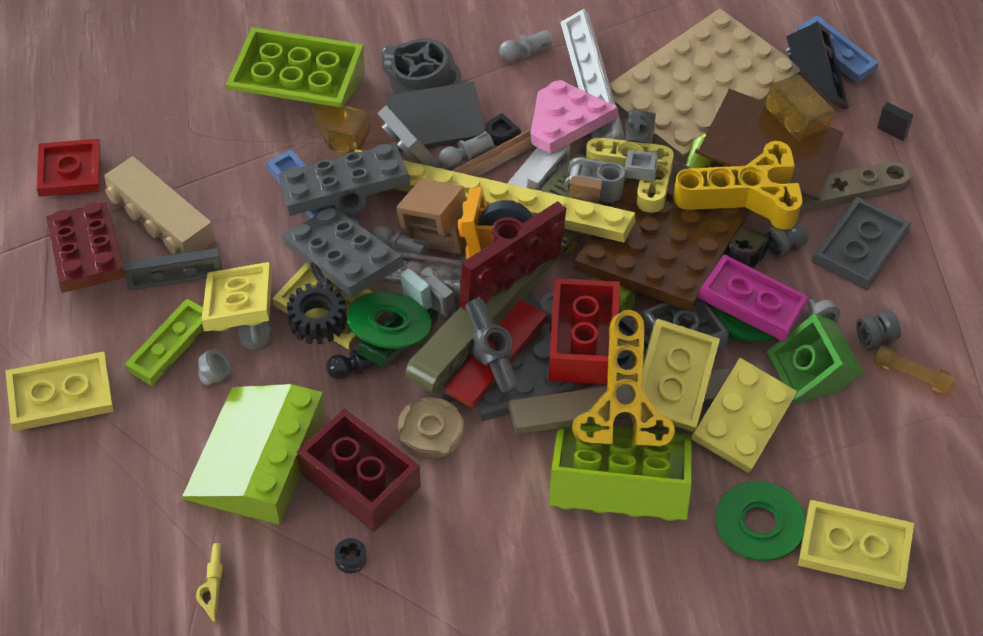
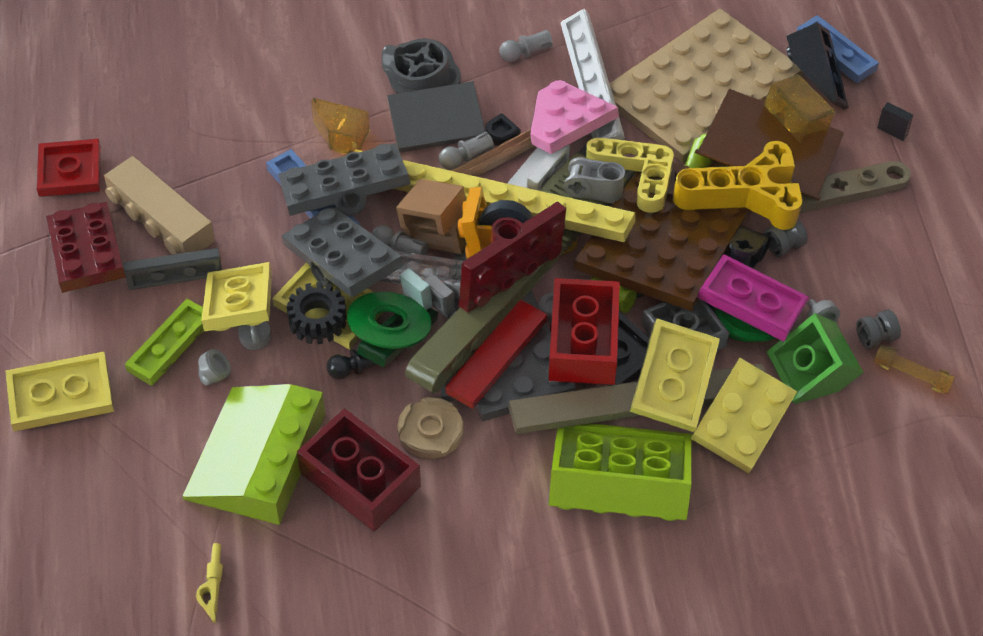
lime slope [226,27,365,107] -> none
black bush [335,538,366,574] -> none
light grey wing [377,105,442,168] -> none
dark grey axle [465,298,519,393] -> none
medium nougat plate [568,176,602,204] -> none
yellow beam [572,310,675,446] -> none
light grey tile [624,150,659,181] -> none
dark grey axle [625,110,656,144] -> none
green piece [715,481,806,561] -> none
light yellow plate [798,500,914,590] -> none
dark grey tile [812,197,912,290] -> none

